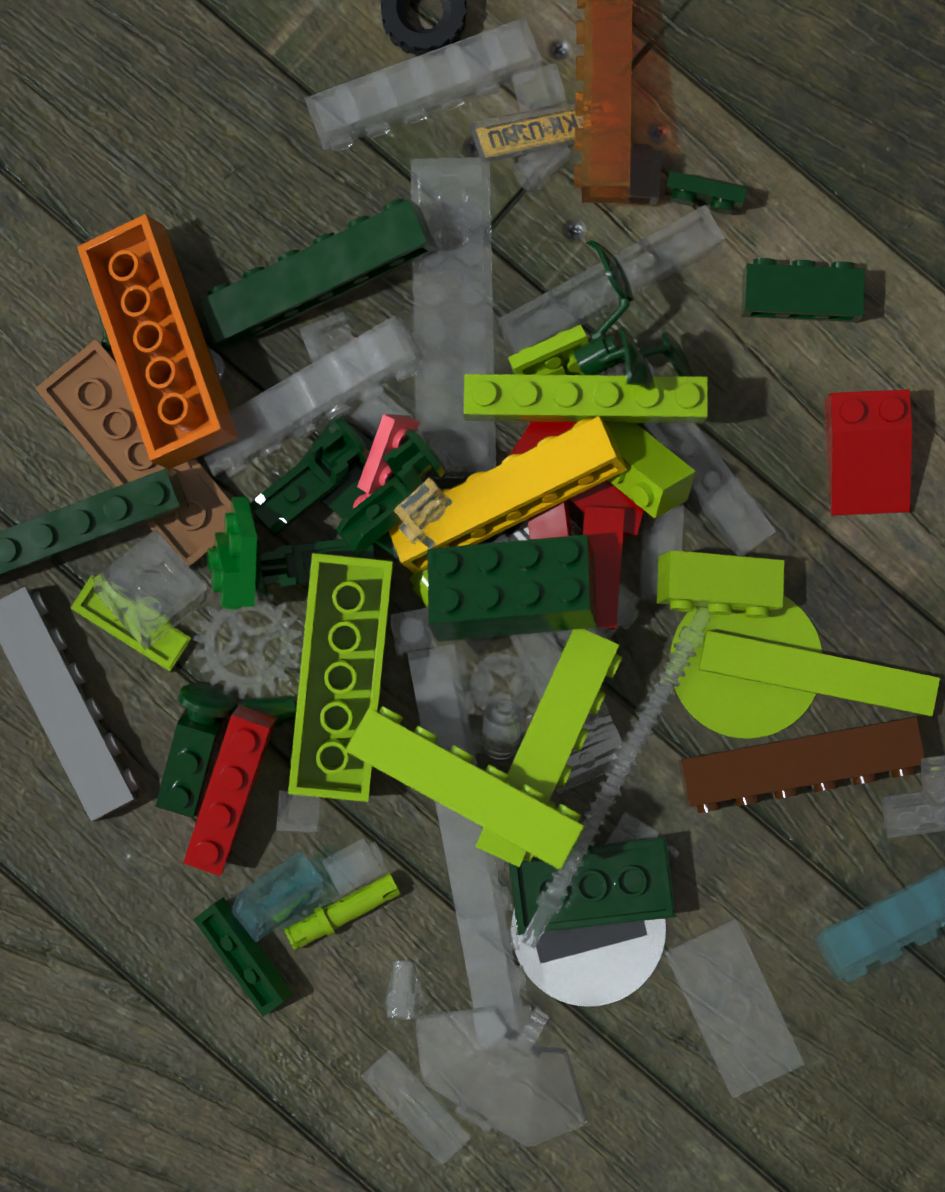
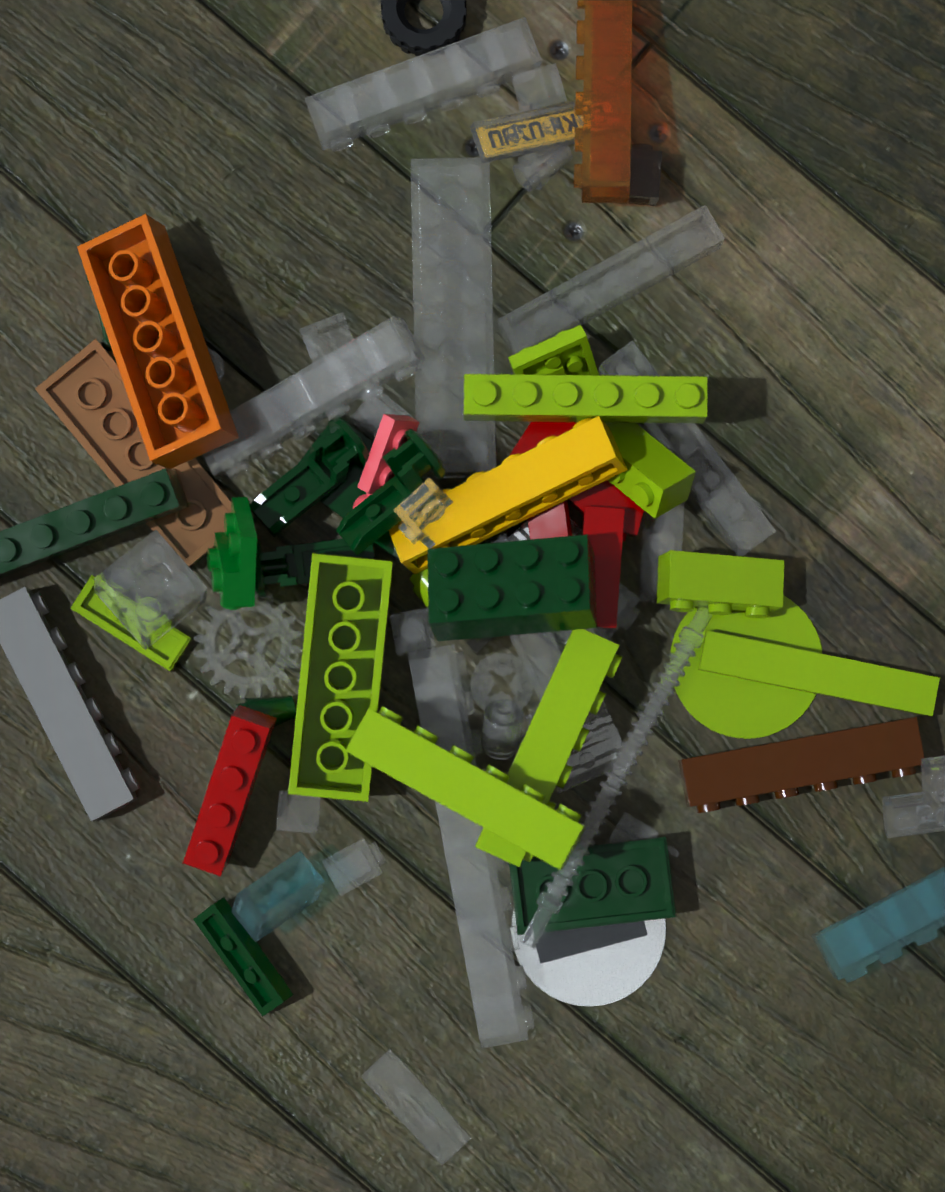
dark green piece [155,683,236,818] -> none
dark green brick [198,199,437,349] -> none
lime pin [284,873,401,951] -> none
clear cone [383,961,423,1020] -> none
clear panel [415,1006,588,1147] -> none
dark green plant [574,240,693,391] -> none
dark green plate [664,171,747,214] -> none
clear tile [664,919,805,1099] -> none
dark green brick [741,258,865,322] -> none
red slope [824,389,912,516] -> none

